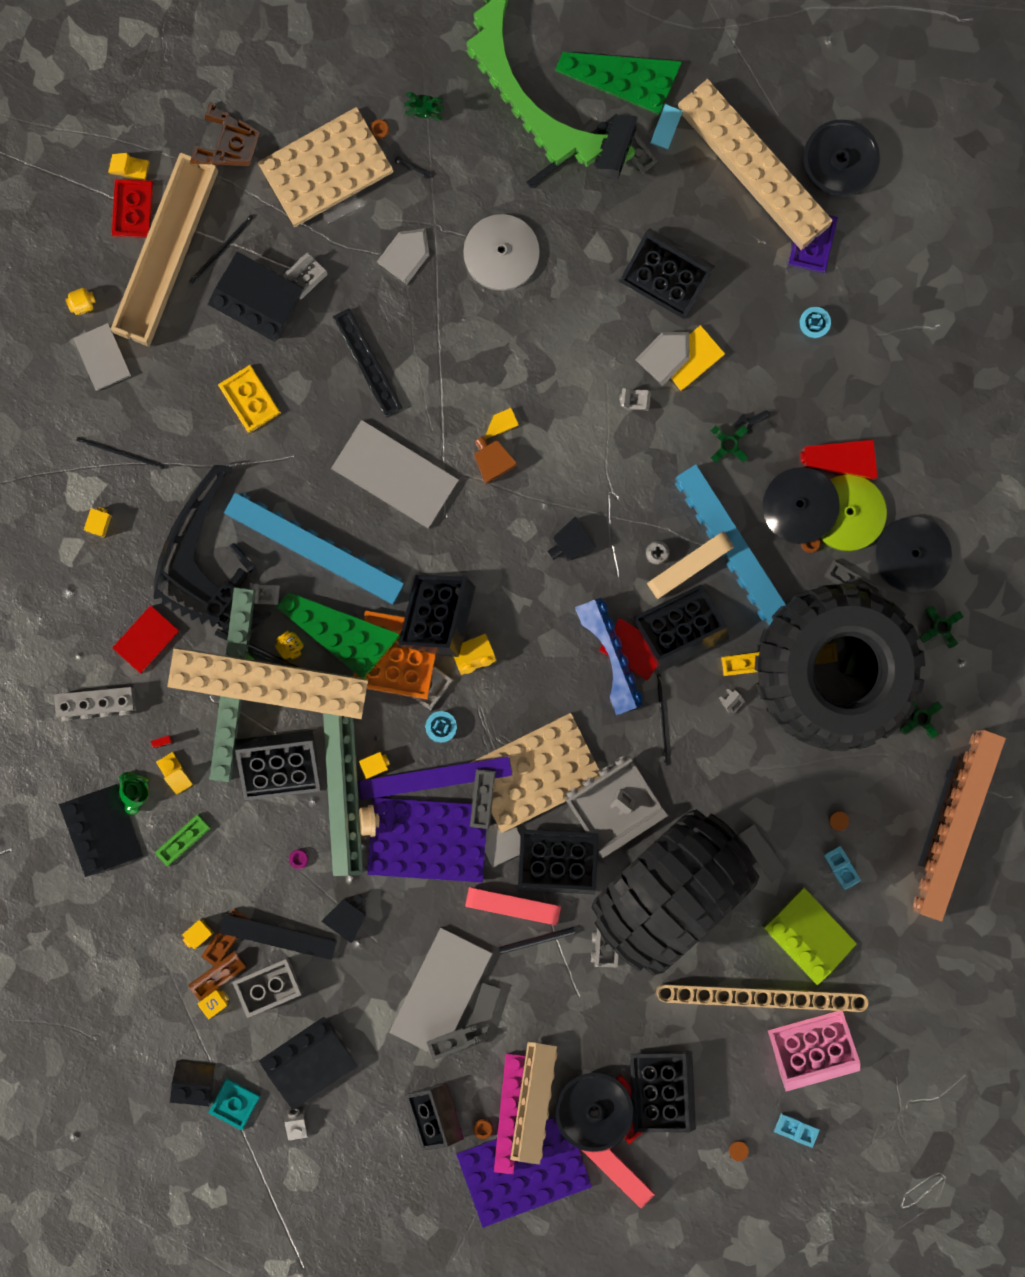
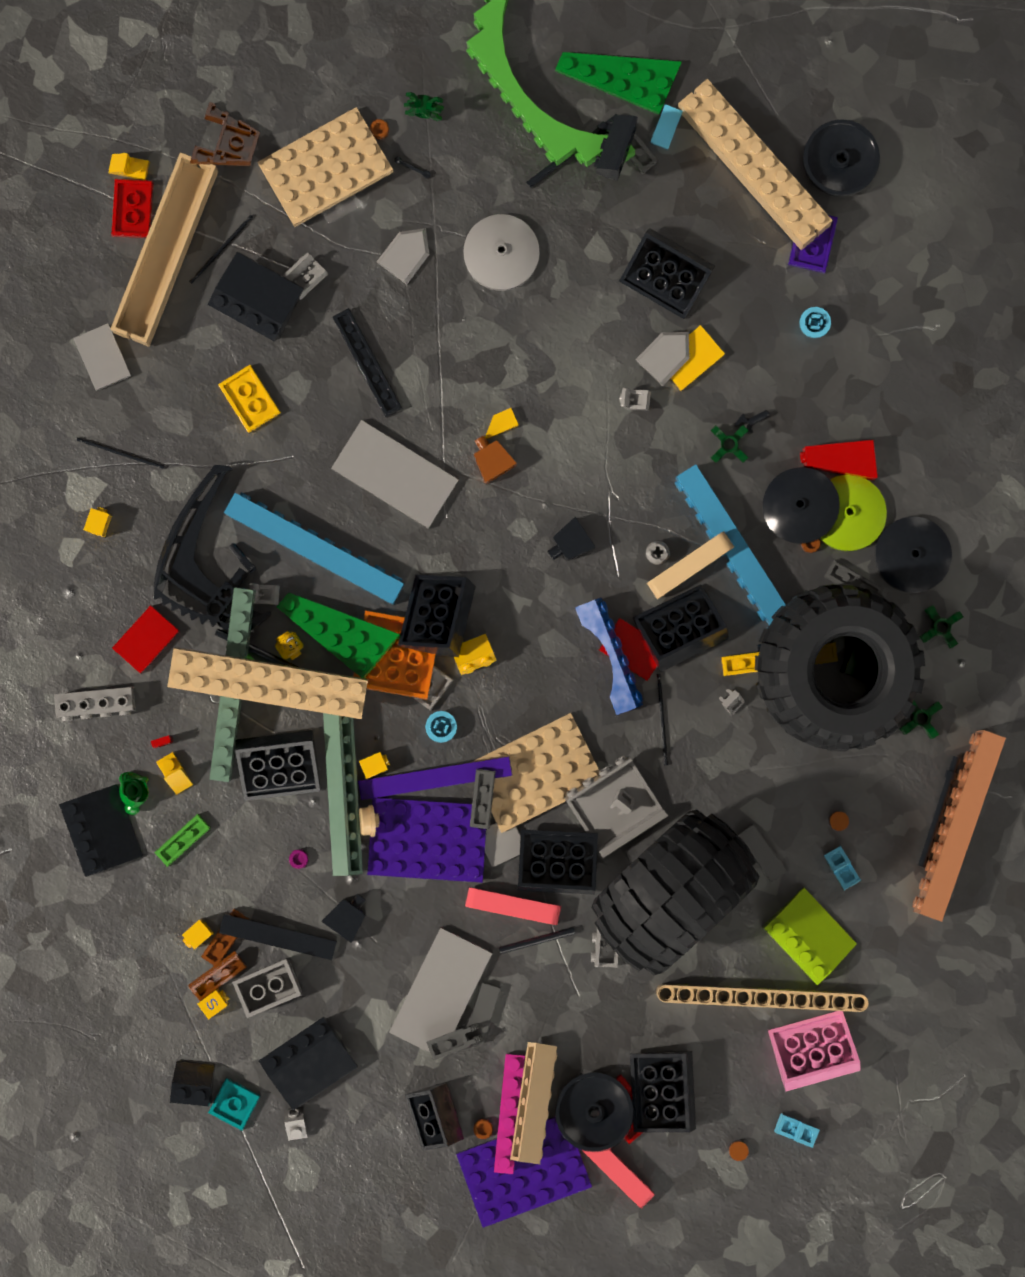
yellow head [66,288,96,315] -> none

